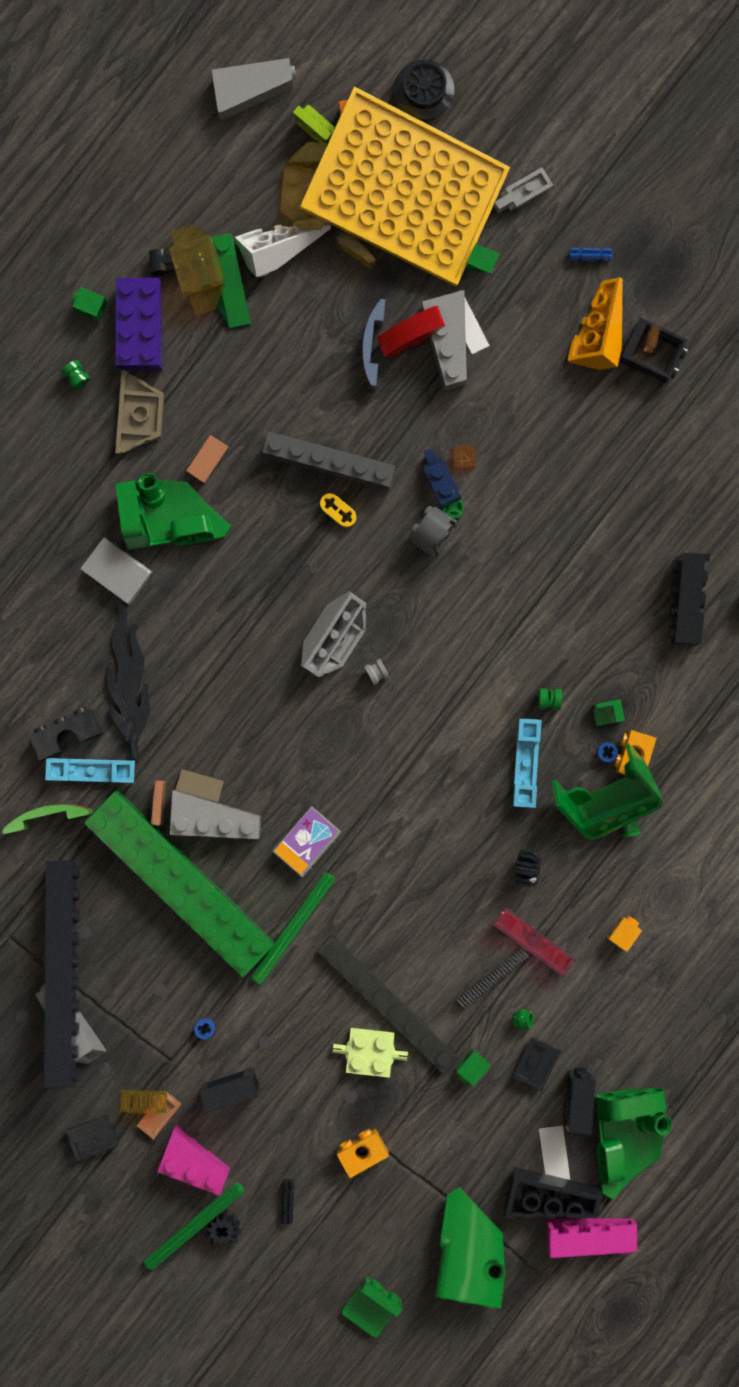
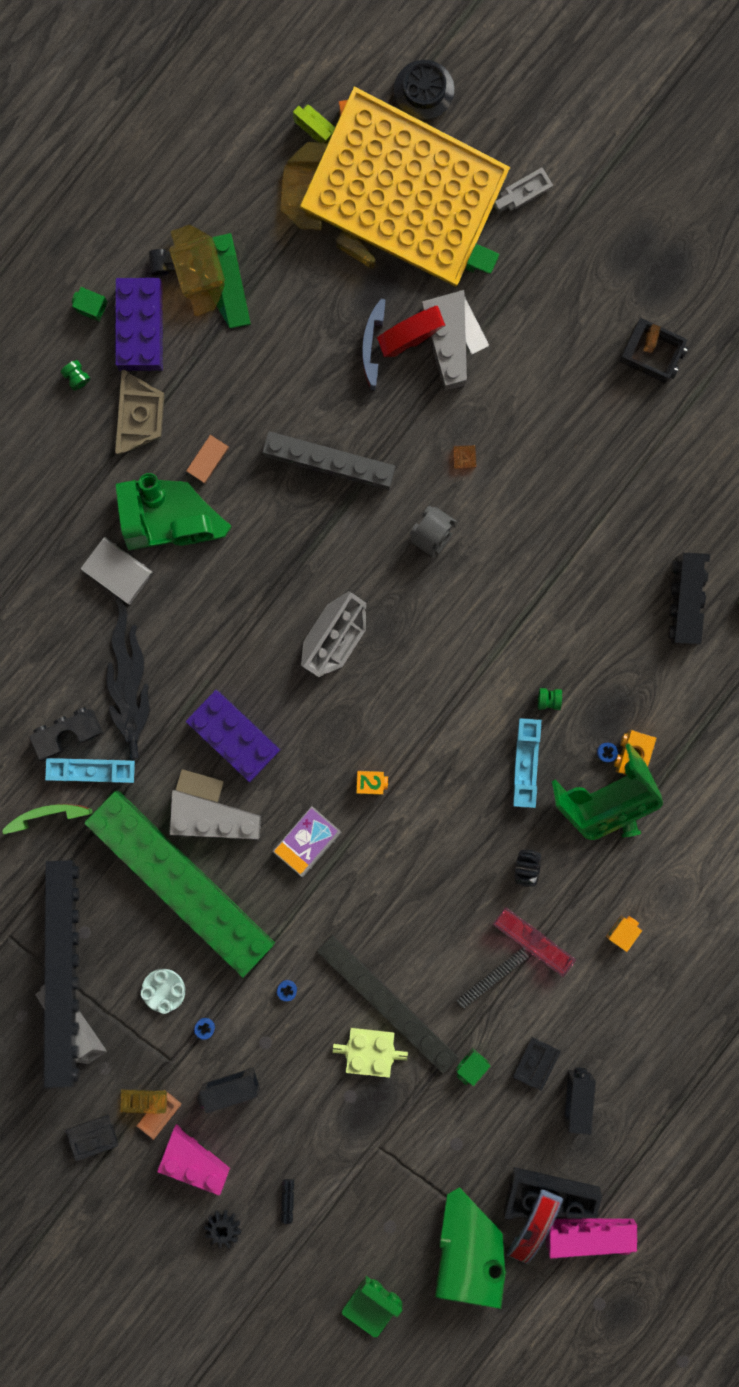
green axle [144,1182,244,1270] -> none
nougat tile [151,780,166,825] -> none
light grey slope [212,58,297,120] -> none
white wedge [235,217,331,277] -> none
green axle [252,872,335,985] -> none
yellow beam [320,493,356,528] -> none
light orange brick [337,1128,389,1178] -> none
light grey wheel [364,658,390,685] -> none
dark blue hinge [423,448,461,508] -> none
green wheel [442,500,464,520] -> none
green plate [512,1009,534,1031] -> none
white sticker [539,1125,570,1180] -> none
light orange wedge [567,277,623,370] -> none
blue axle [569,248,612,261] -> none
green panel [592,699,625,726] -> none
green panel [595,1088,672,1199] -> none
none -> light aqua dish [141,969,185,1014]
none -> dark purple brick [186,690,281,782]
none -> blue bush [277,980,297,1001]
none -> light orange brick [357,771,388,794]
none -> slope [507,1190,562,1264]

